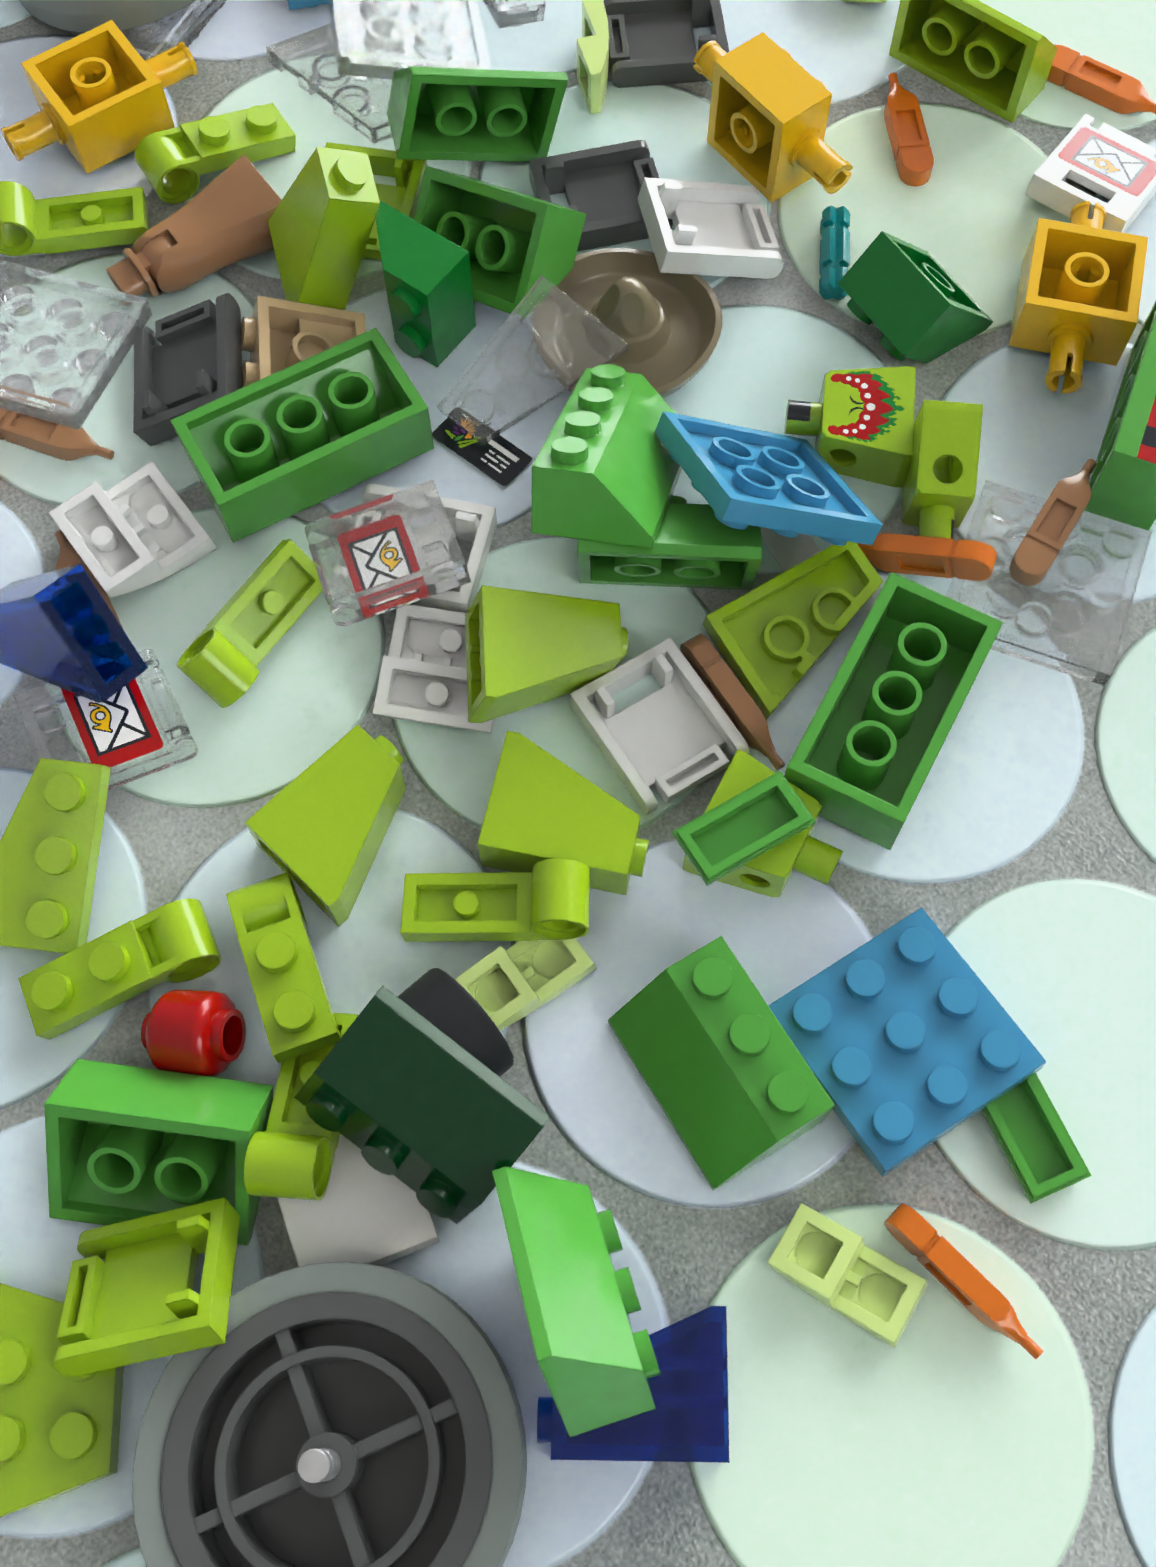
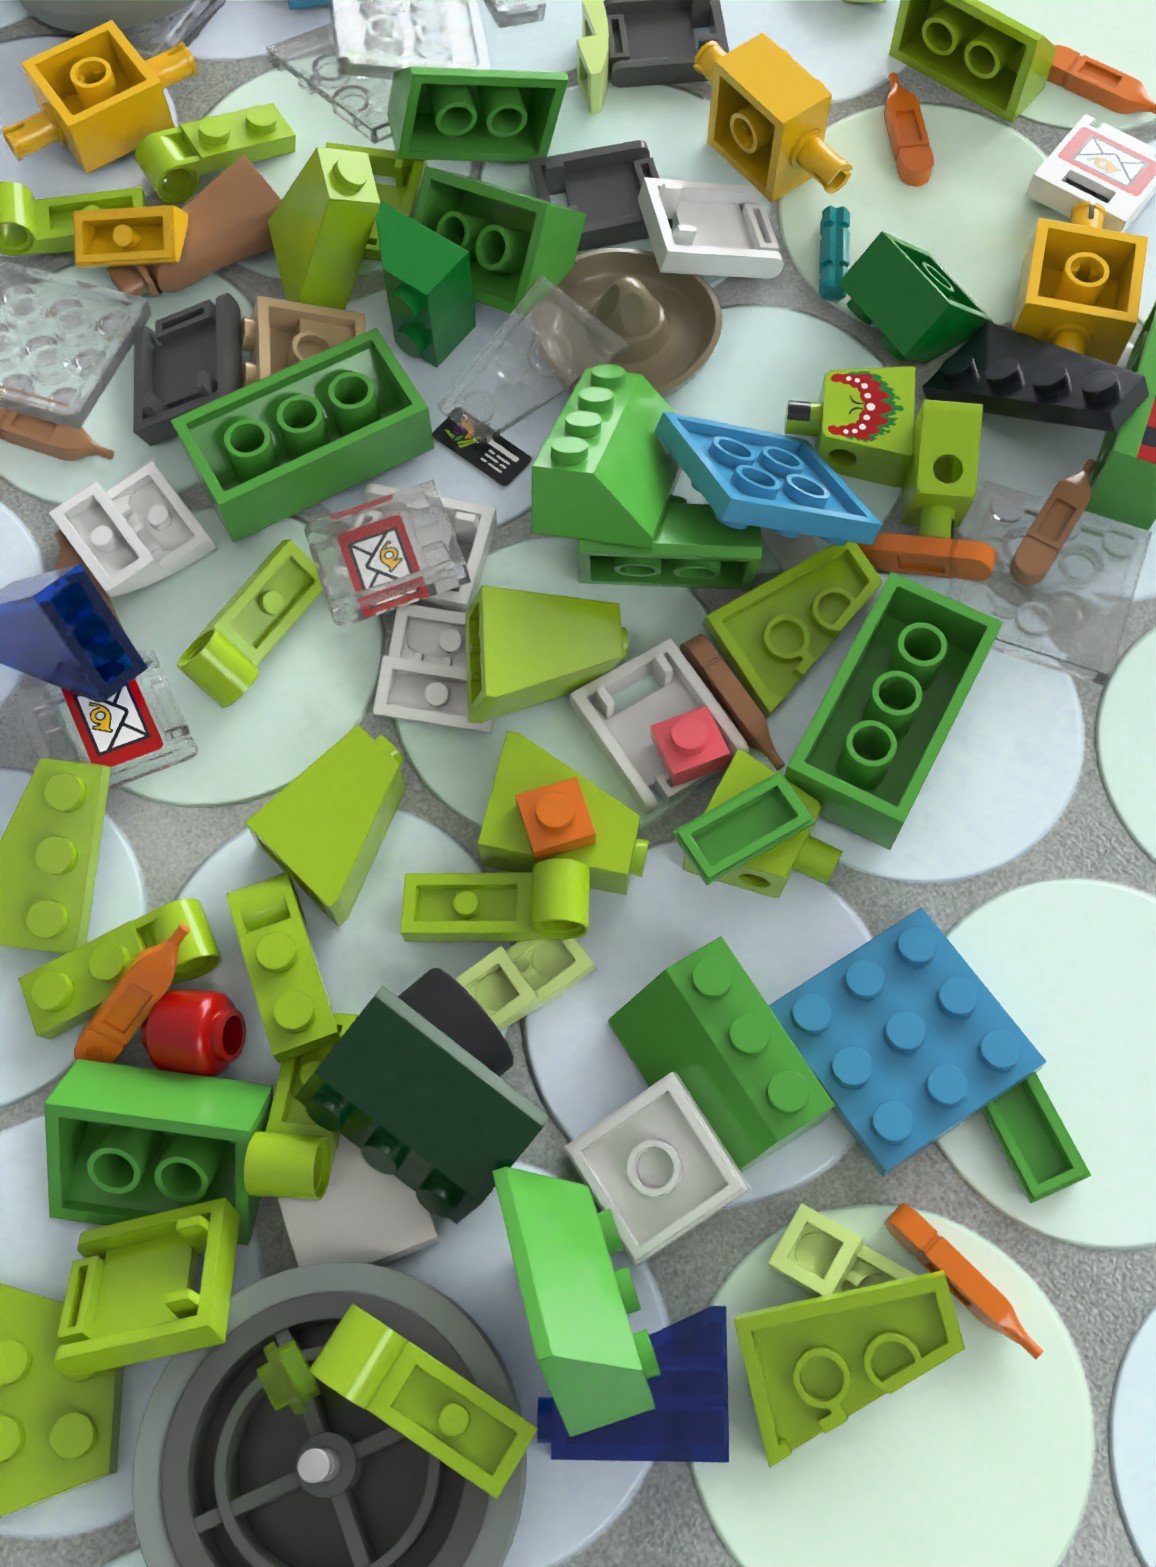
none -> yellow slope [73,205,188,268]
none -> orange piece [74,924,190,1064]
none -> clear neon green plate [256,1338,321,1417]
none -> lime plate [309,1303,539,1499]
none -> orange plate [515,777,596,861]
none -> white plate [563,1072,752,1266]
none -> coral plate [650,705,731,786]
none -> lime wing [734,1270,965,1468]
none -> black wing [922,321,1149,432]

